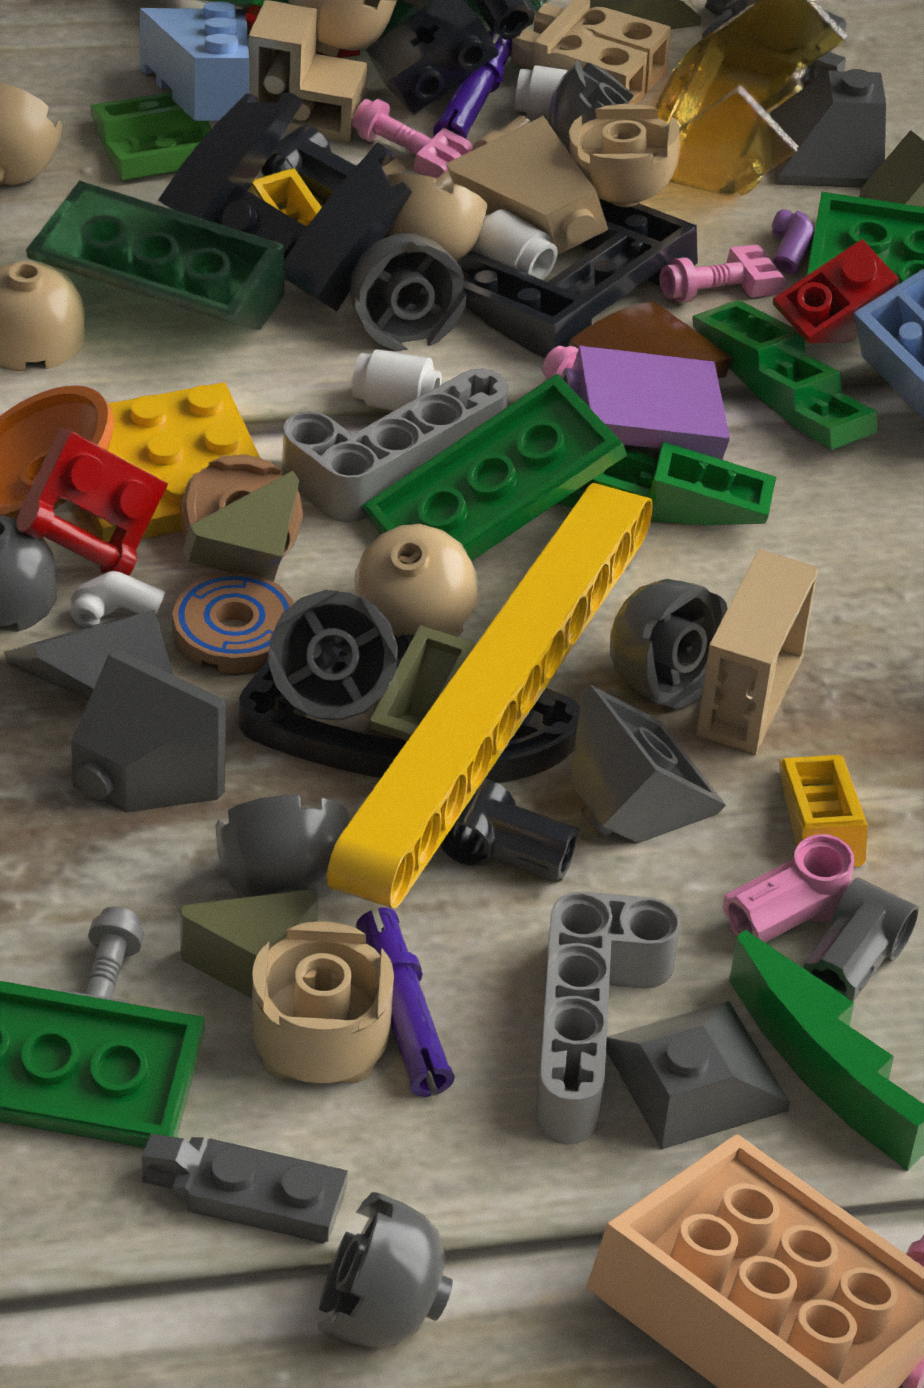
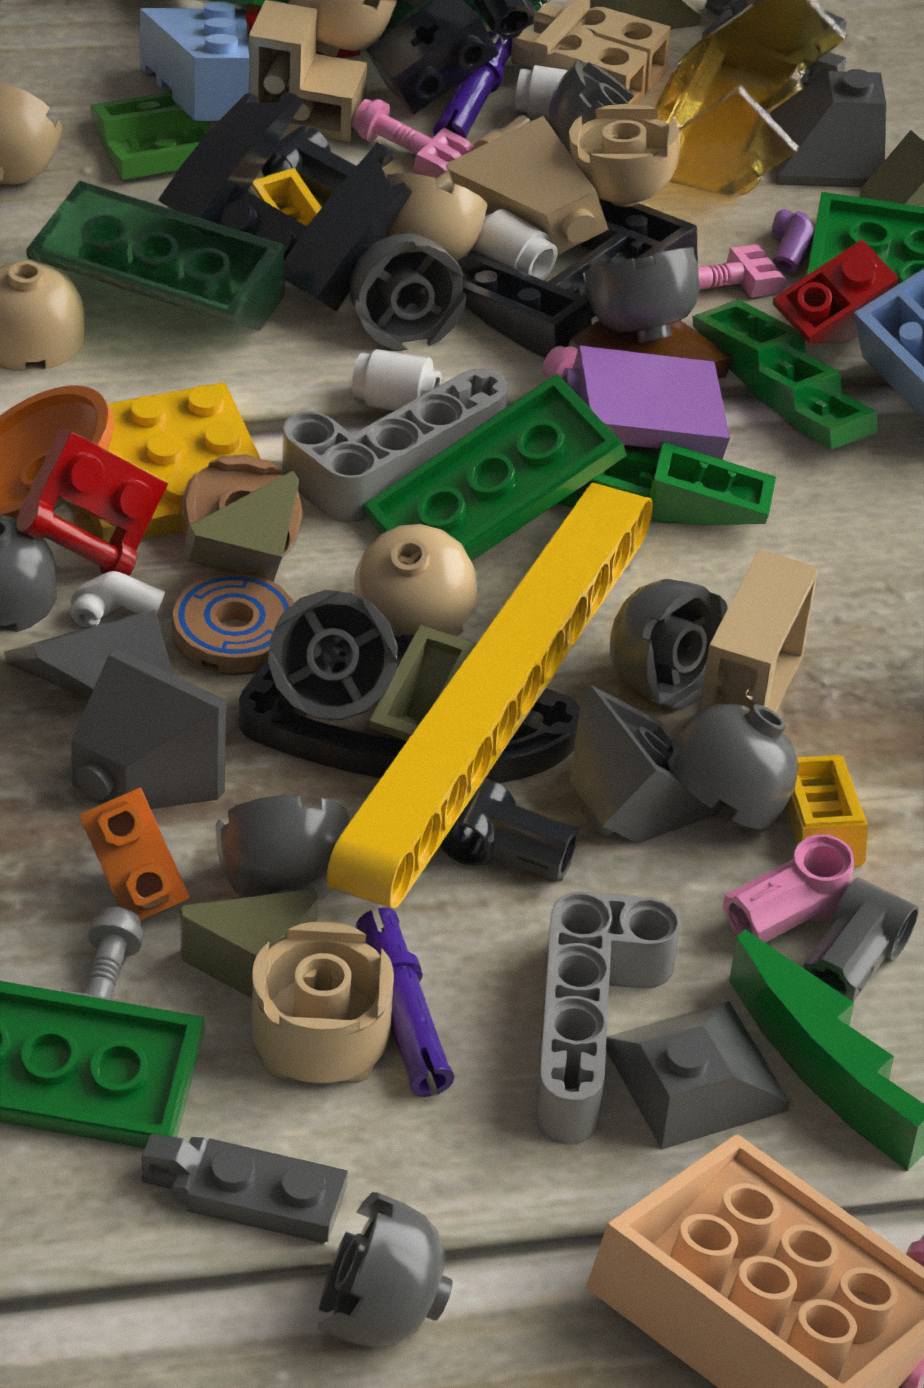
none -> orange hips [78,787,190,921]
none -> dark grey cylinder [583,247,700,343]
none -> dark grey cylinder [666,704,799,830]

